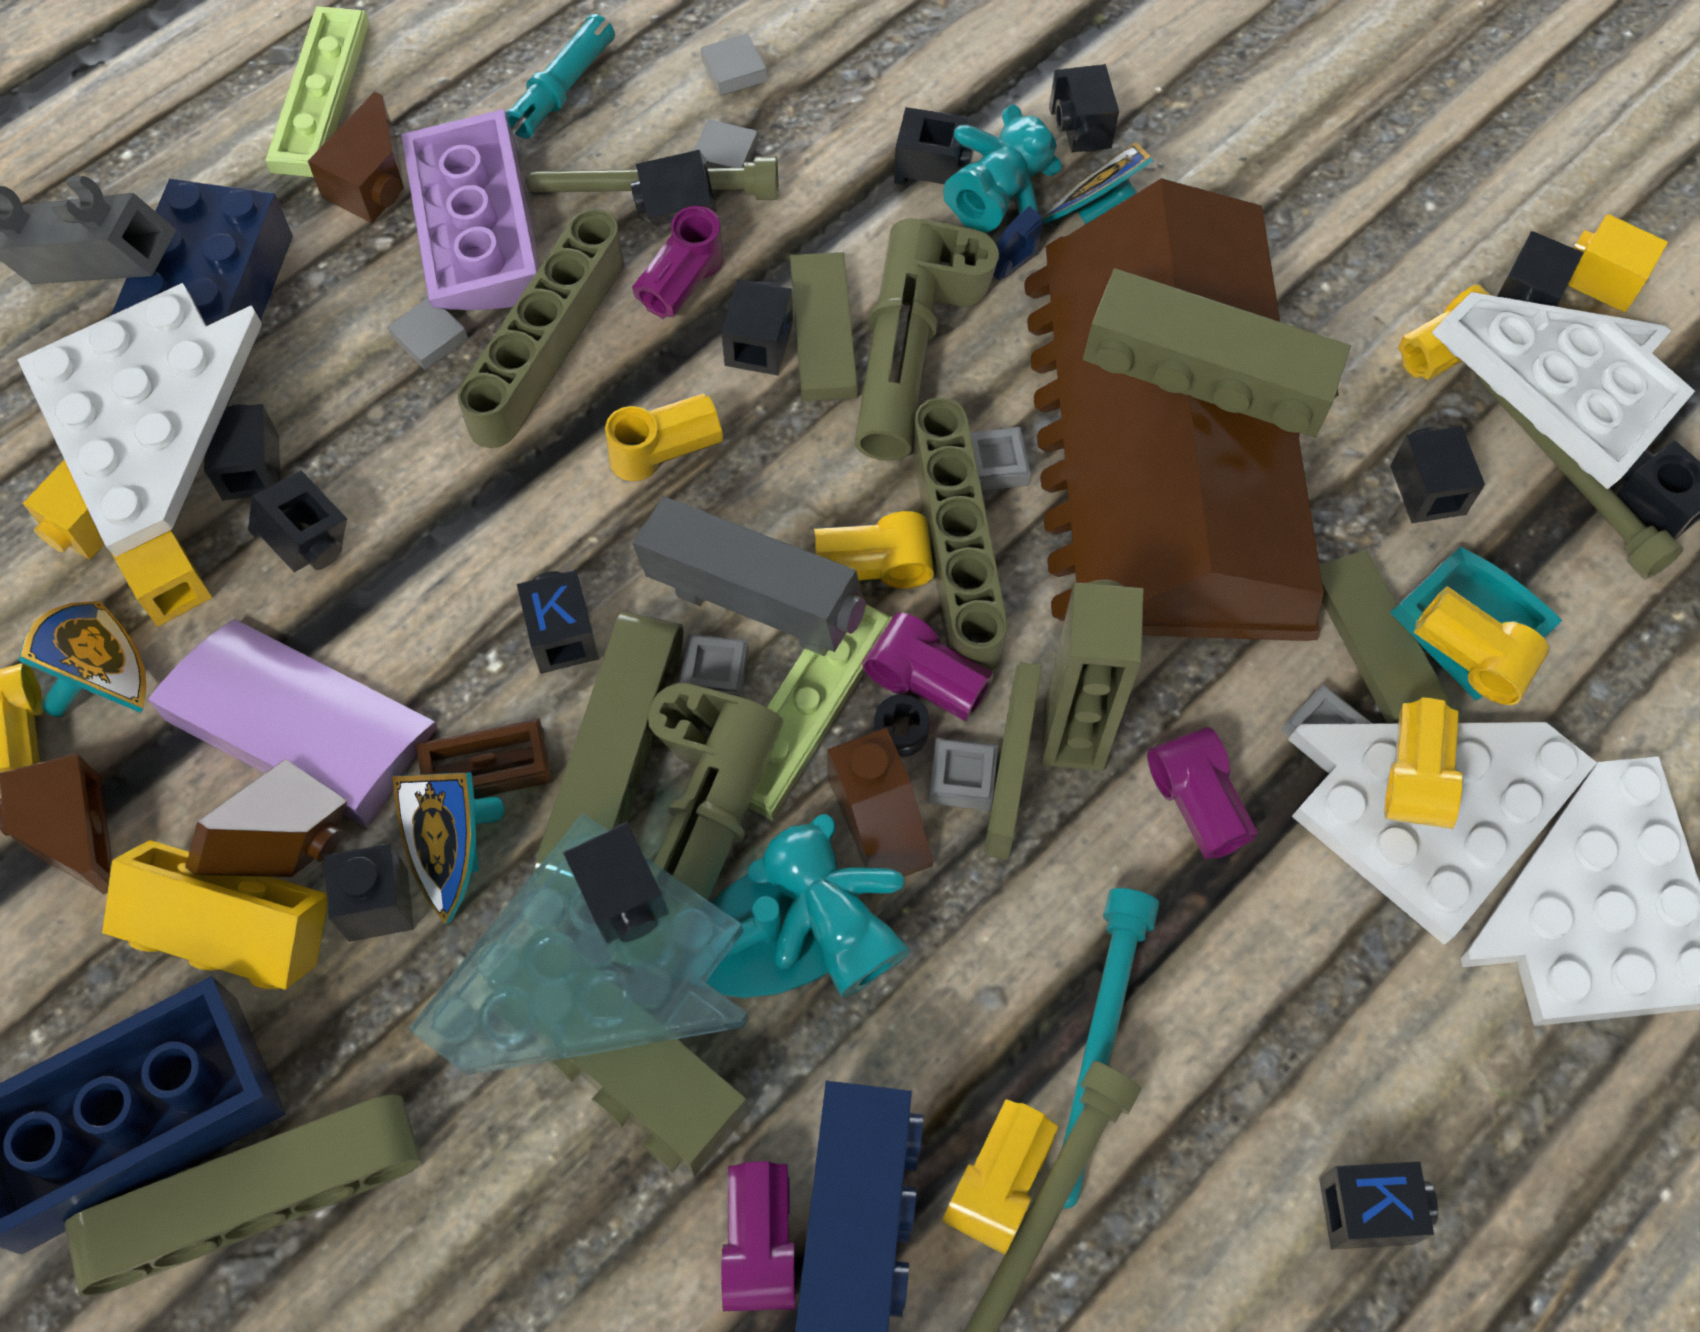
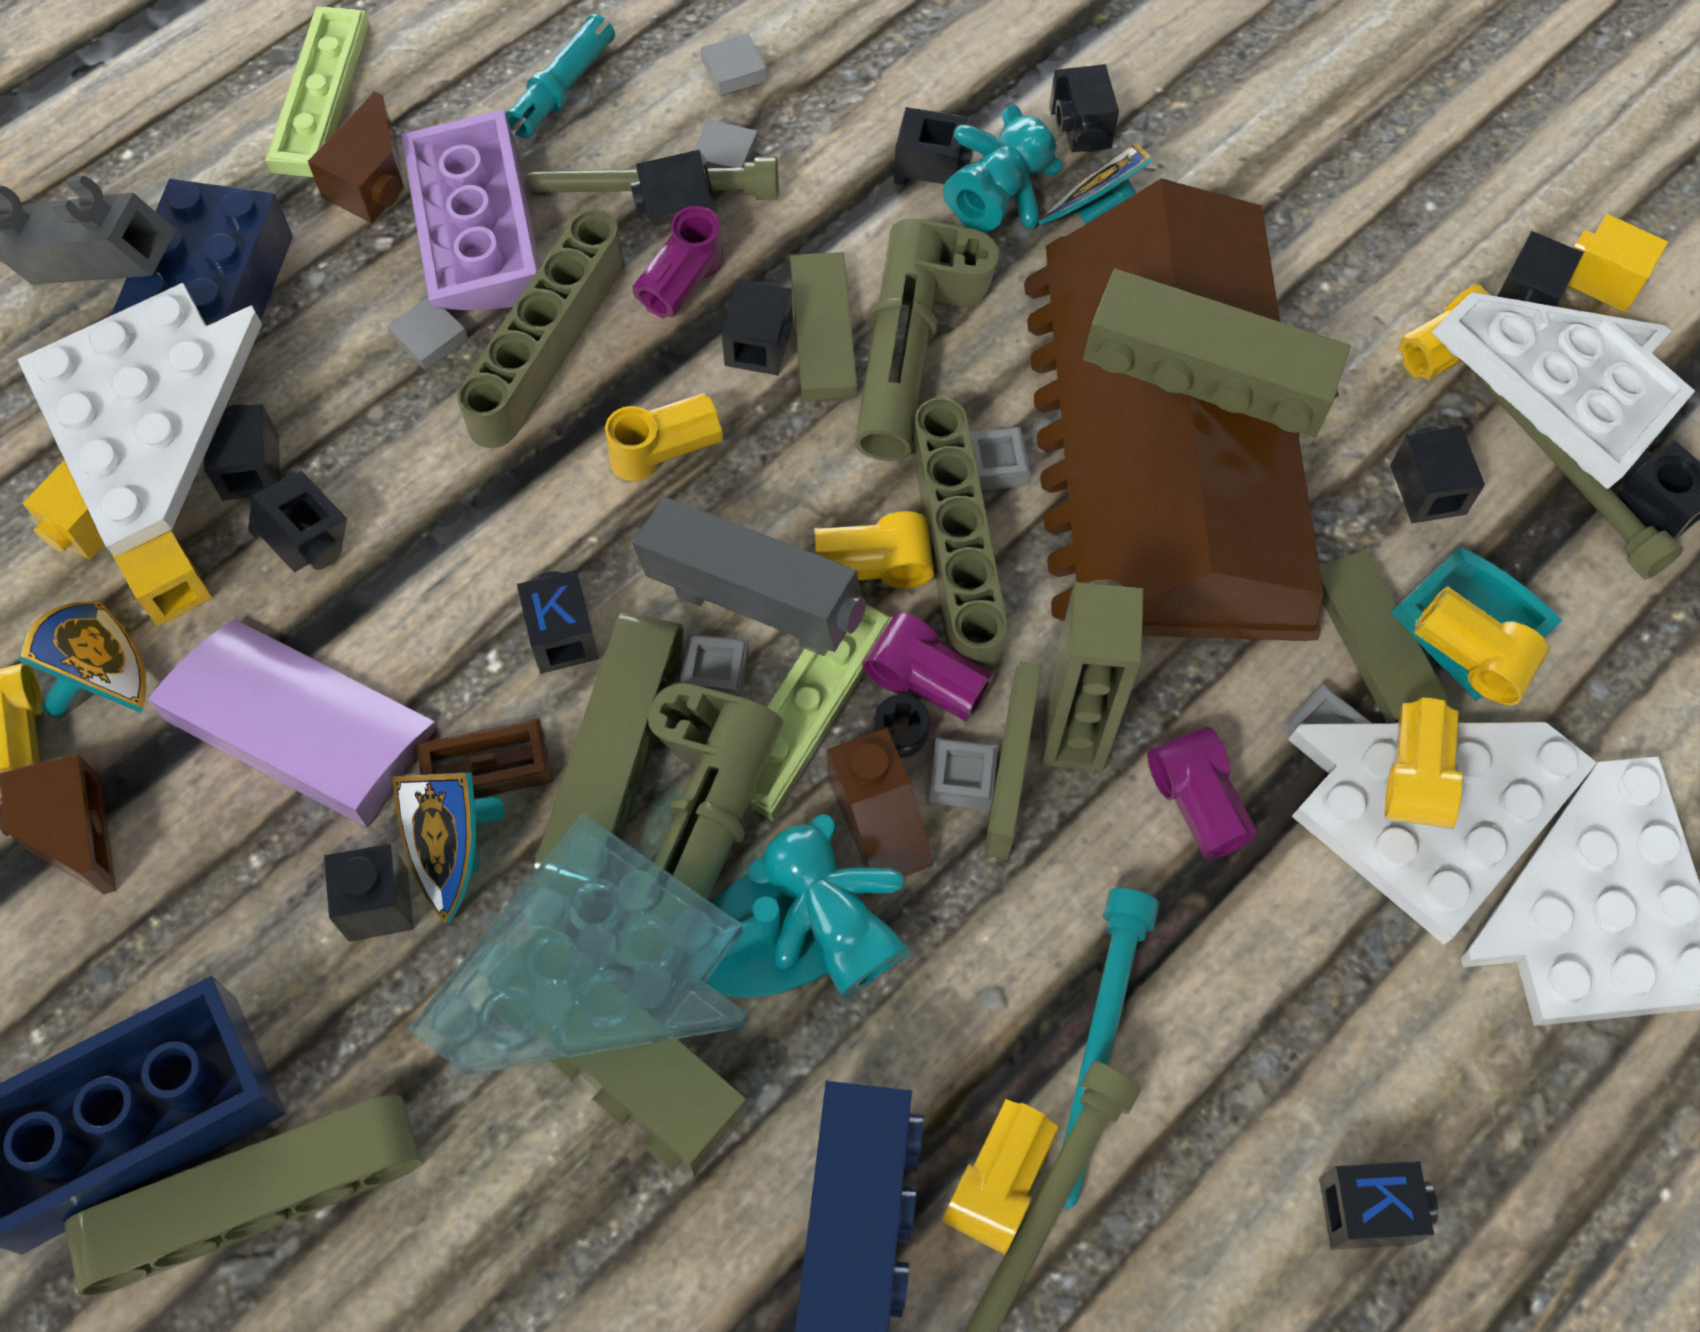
yellow brick [102,840,328,990] -> none
reddish brown slope [185,759,347,877] -> none
black brick [563,822,670,944] -> none
magenta piece [721,1161,795,1312] -> none
dark blue tile [993,206,1043,281] -> none

